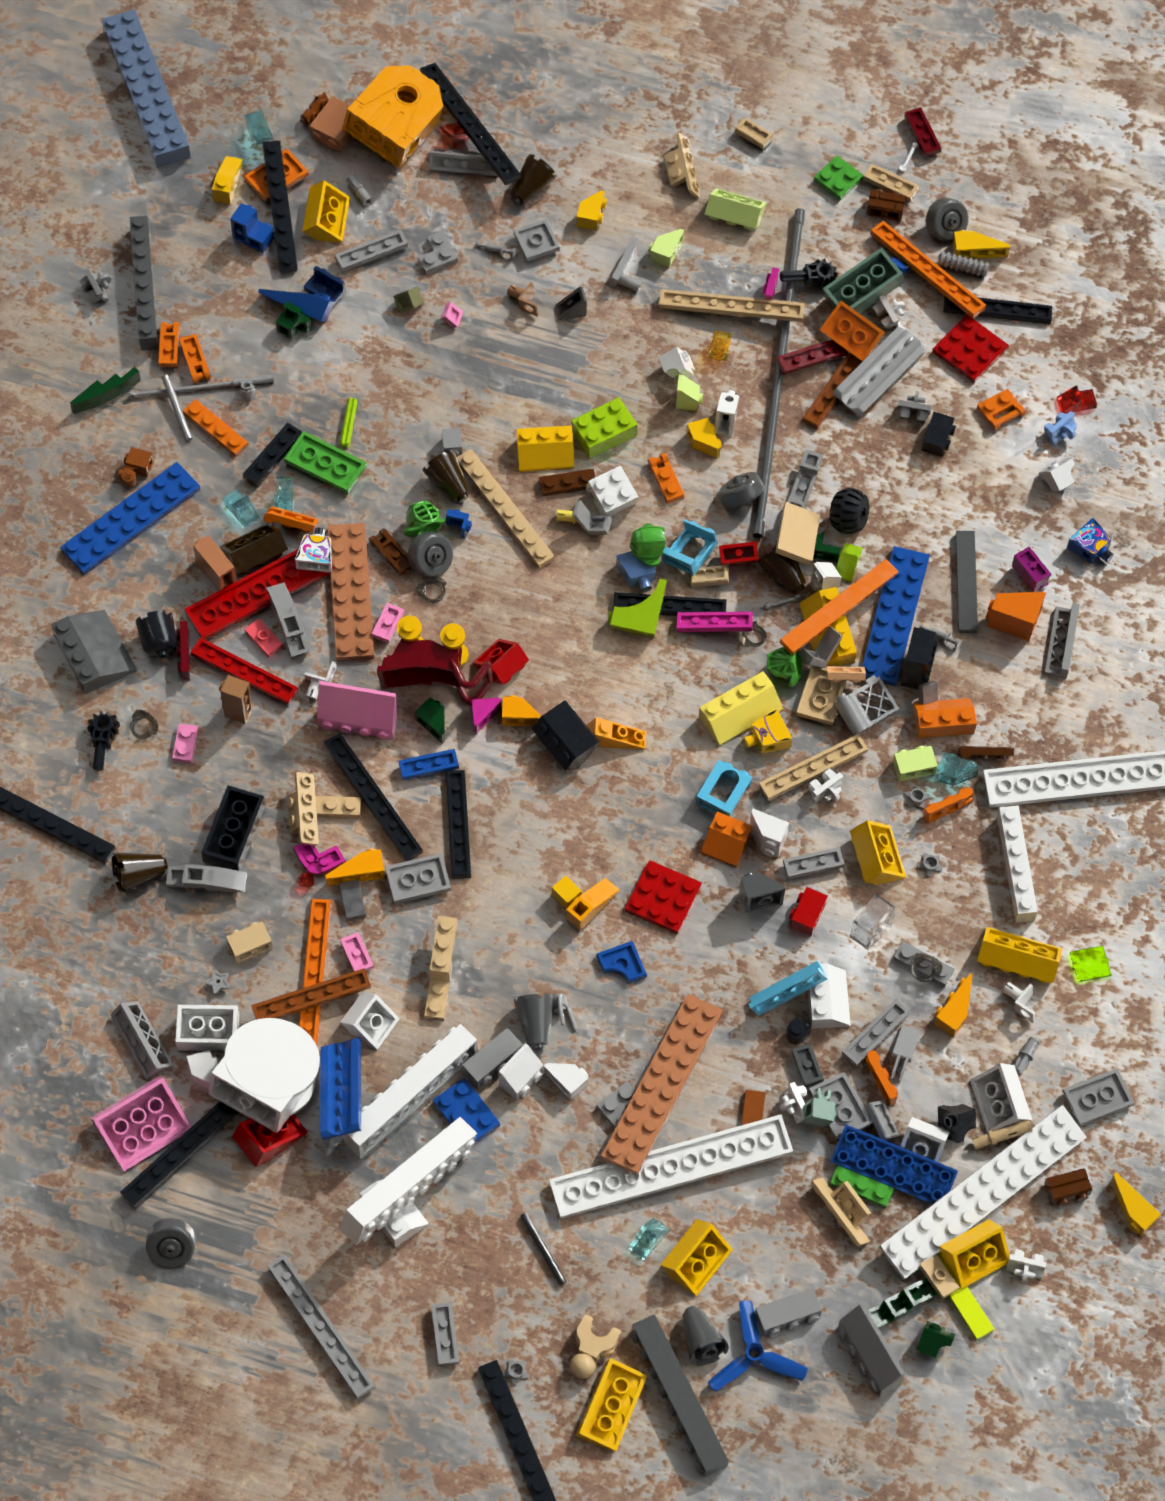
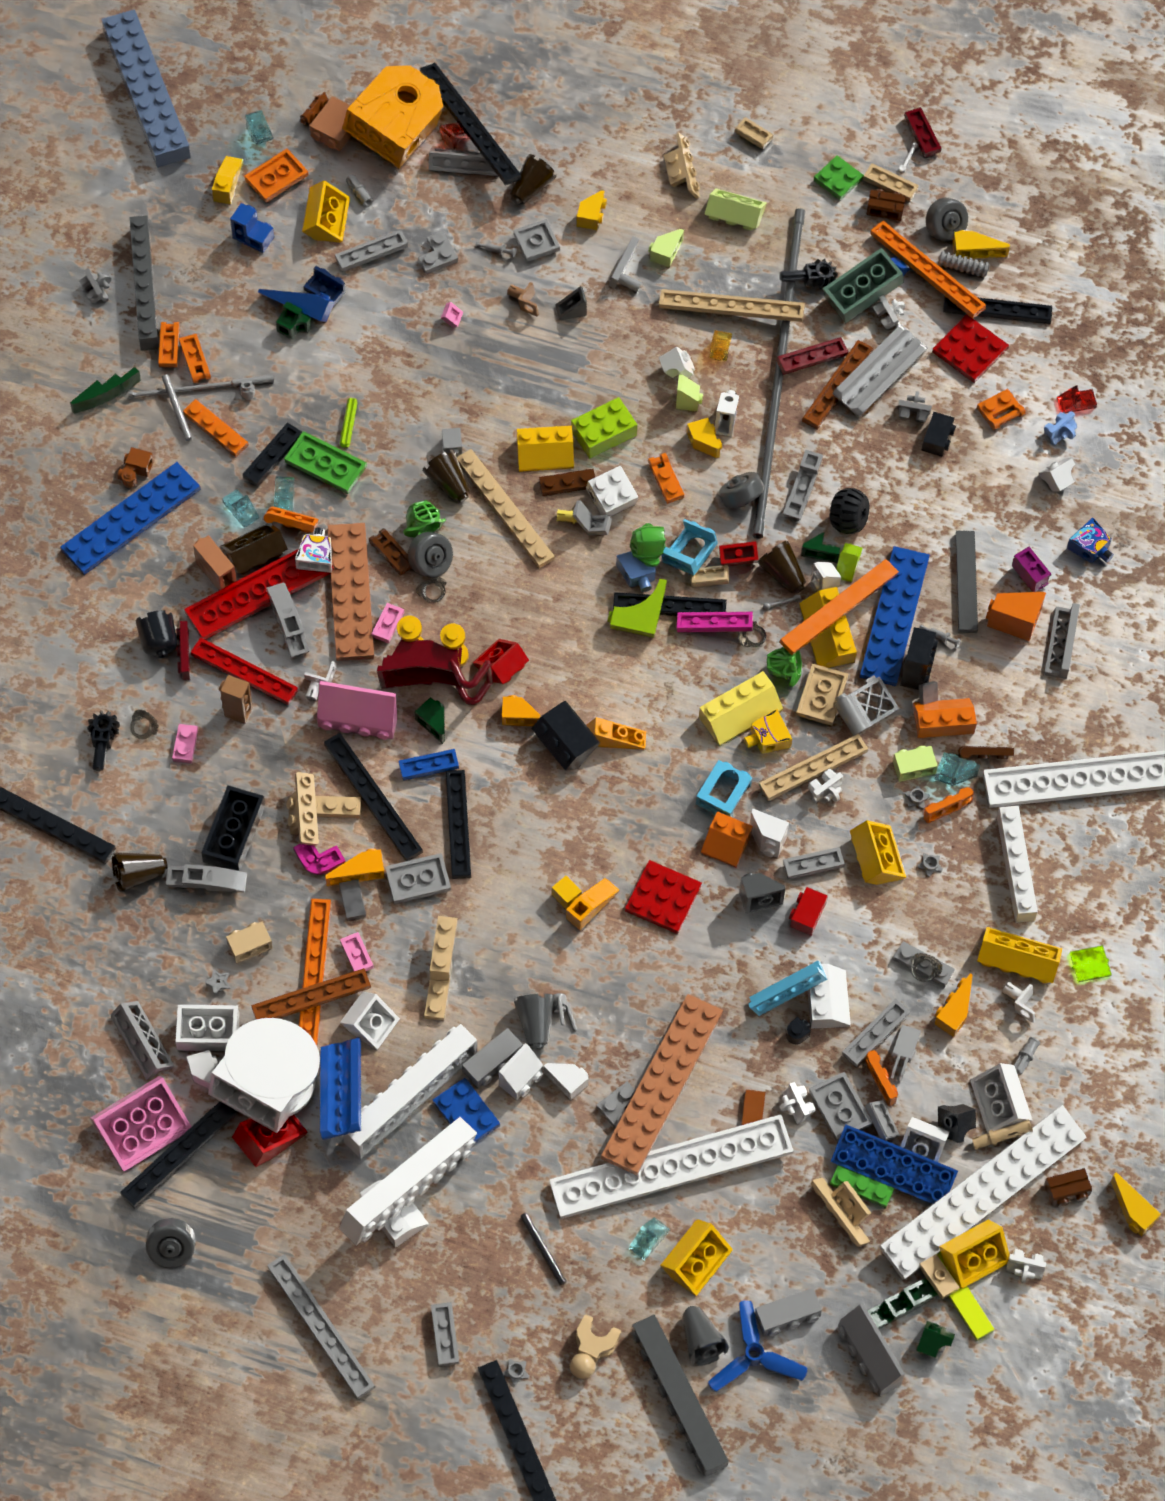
dark grey slope [51,609,137,694] -> none
coral plate [244,618,283,658] -> none
black plate [262,140,298,272] -> none
clear red hinge [298,871,314,888] -> none
olive panel [393,286,424,313] -> none
blue bracket [446,509,472,538] -> none
dark pink slope [472,698,502,734] -> none
yellow slope [575,1358,647,1452] -> none
blue tile [596,941,647,984] -> none
dark pink plate [762,267,779,300] -> none
tan tile [775,502,820,566] -> none
dark grey plate [791,1043,824,1087] -> none
light grey bracket [799,627,843,668] -> none
brick [804,1088,837,1127] -> none
orange plate [819,301,885,362] -> none
light nougat plate [826,666,866,683] -> none
clear brick [850,894,895,950] -> none
light grey plate [1062,1068,1135,1127] -> none

